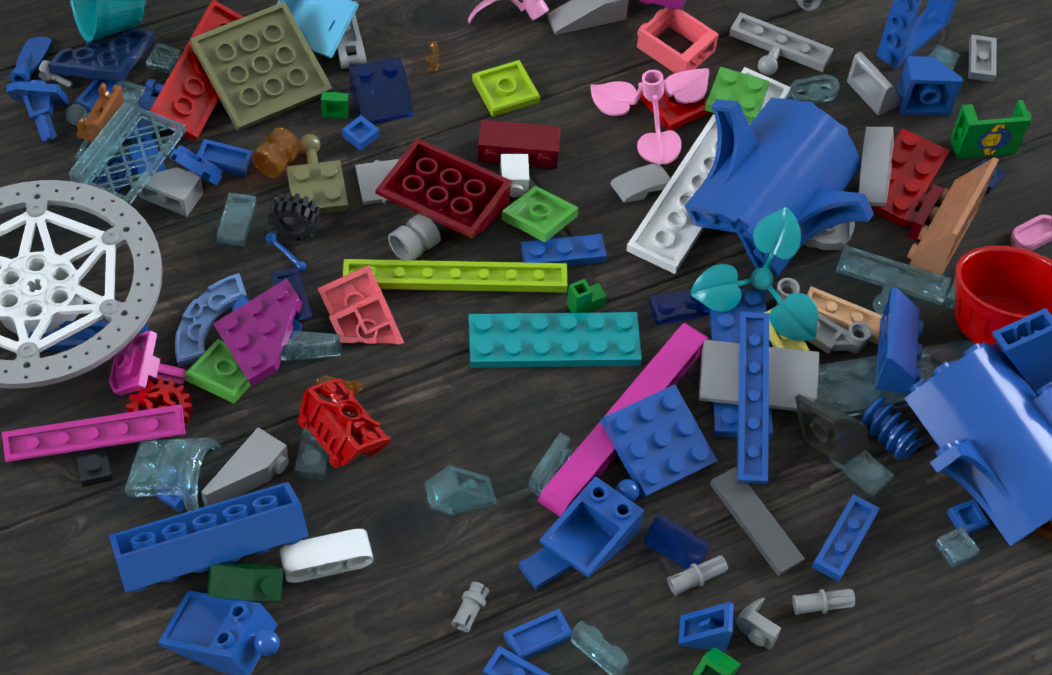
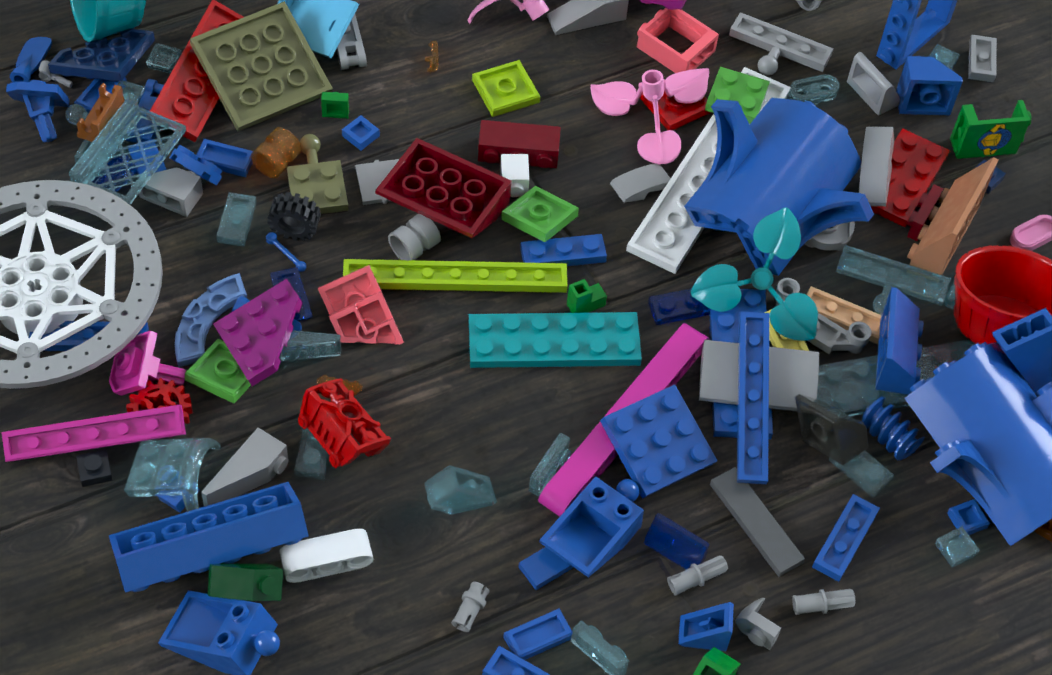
clear blue slope [349,57,414,124] -> none

